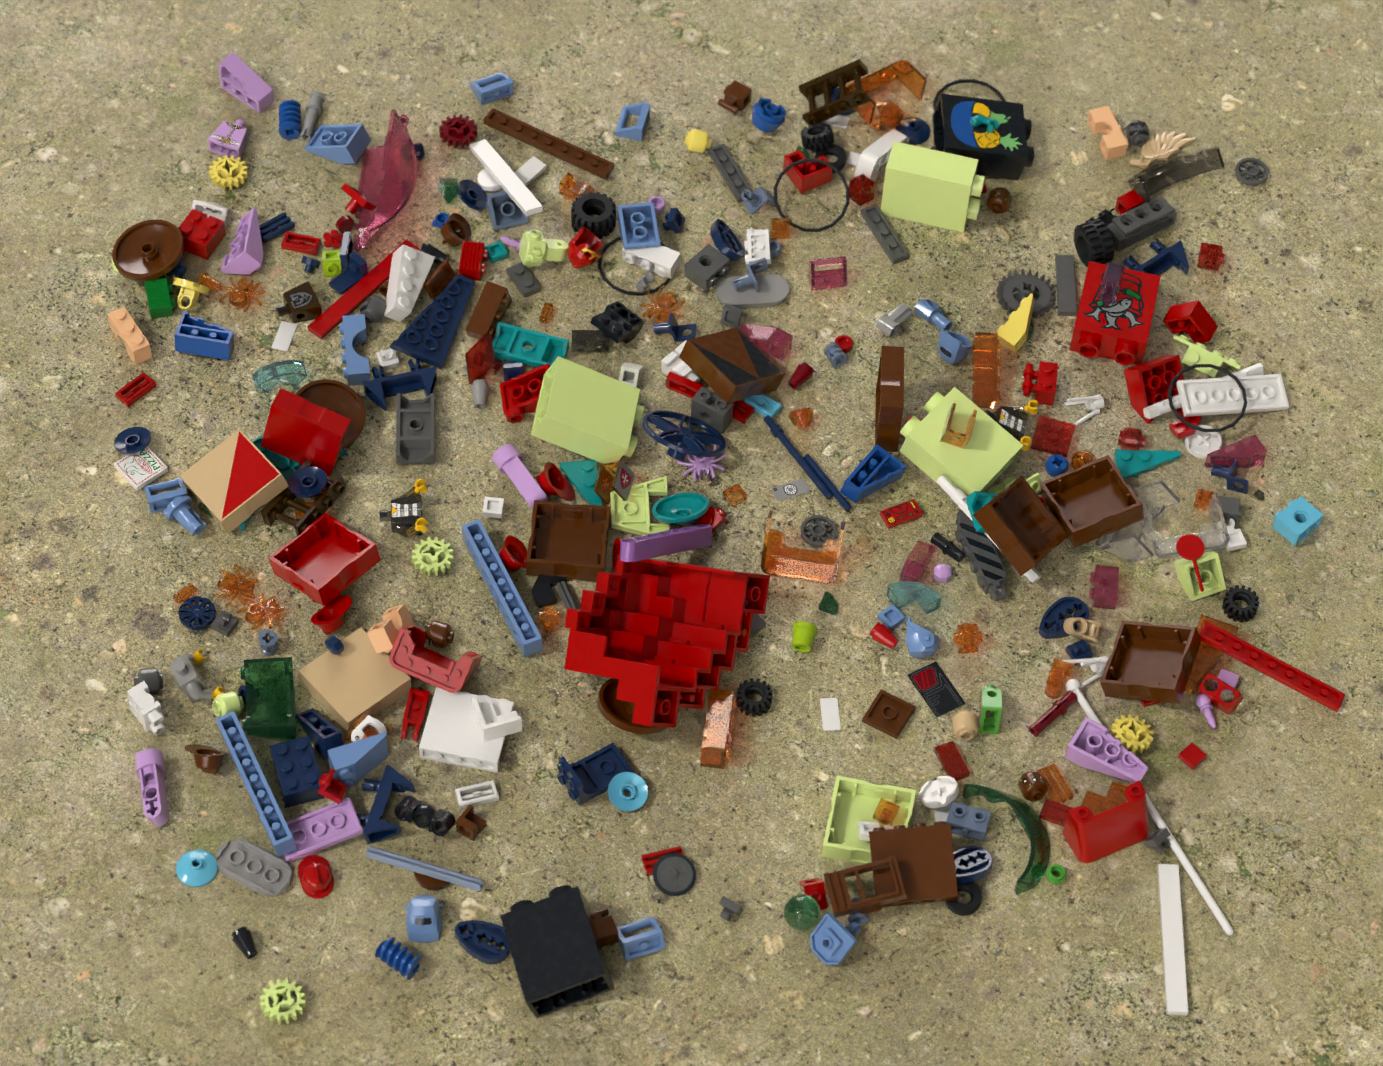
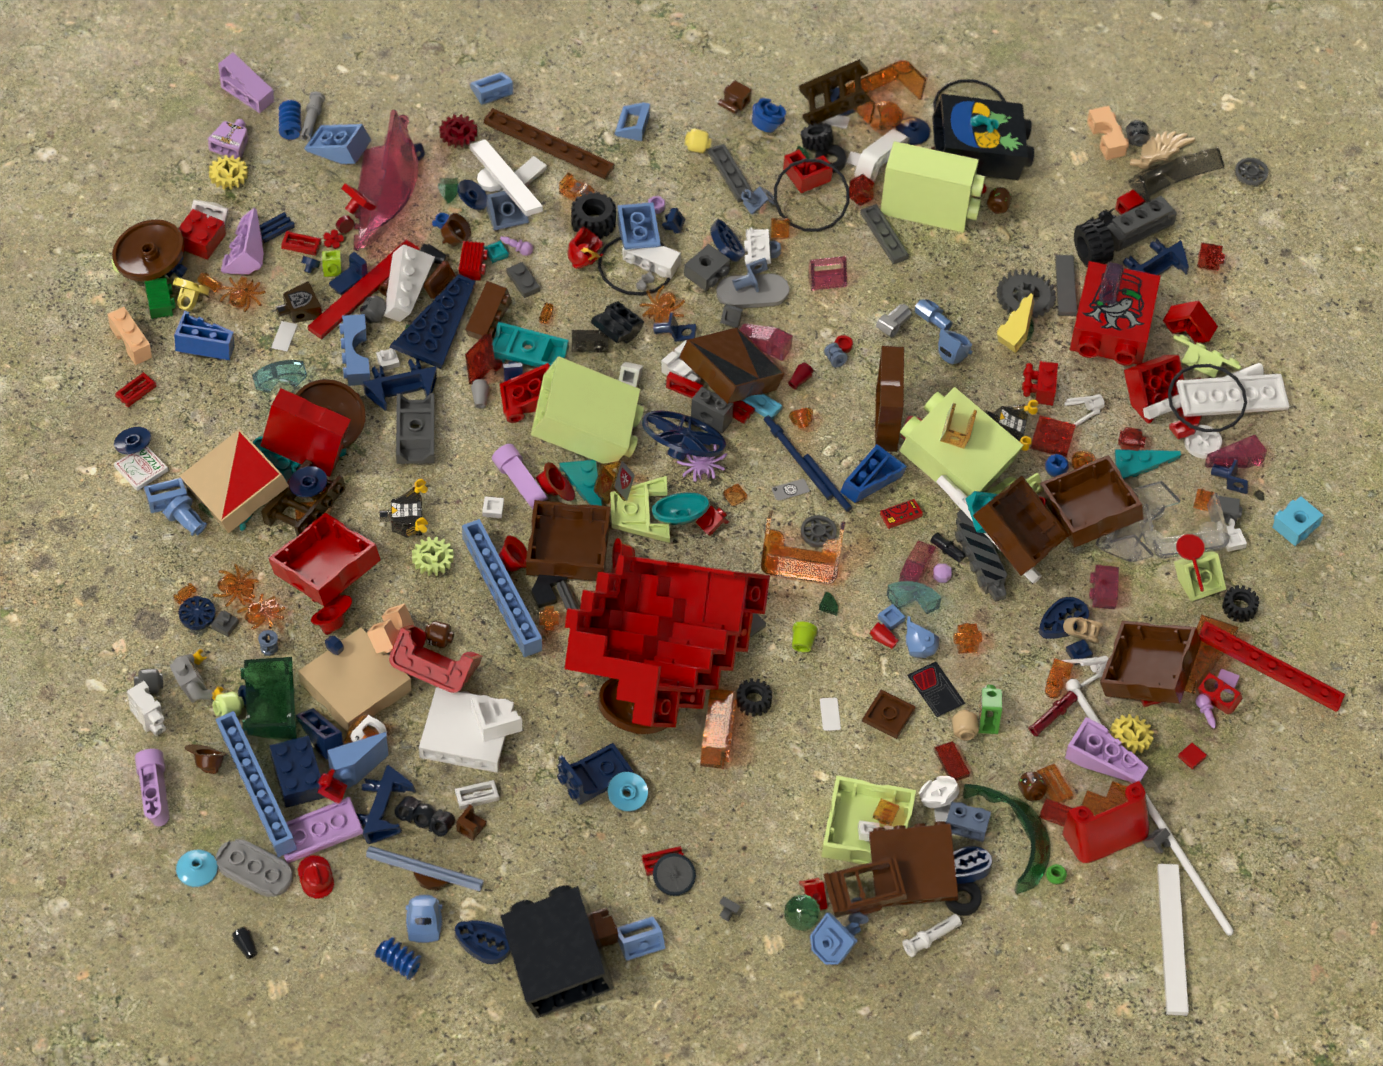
yellowish green gear [260,979,306,1024] -> none
tile [340,232,353,269] -> none
red hinge [401,688,430,741] -> none
yellowish green piece [519,229,568,268] -> none
medium lavender beam [620,524,712,562] -> none
clear orange wedge [972,332,1001,409] -> none
none -> white pin [903,914,962,957]

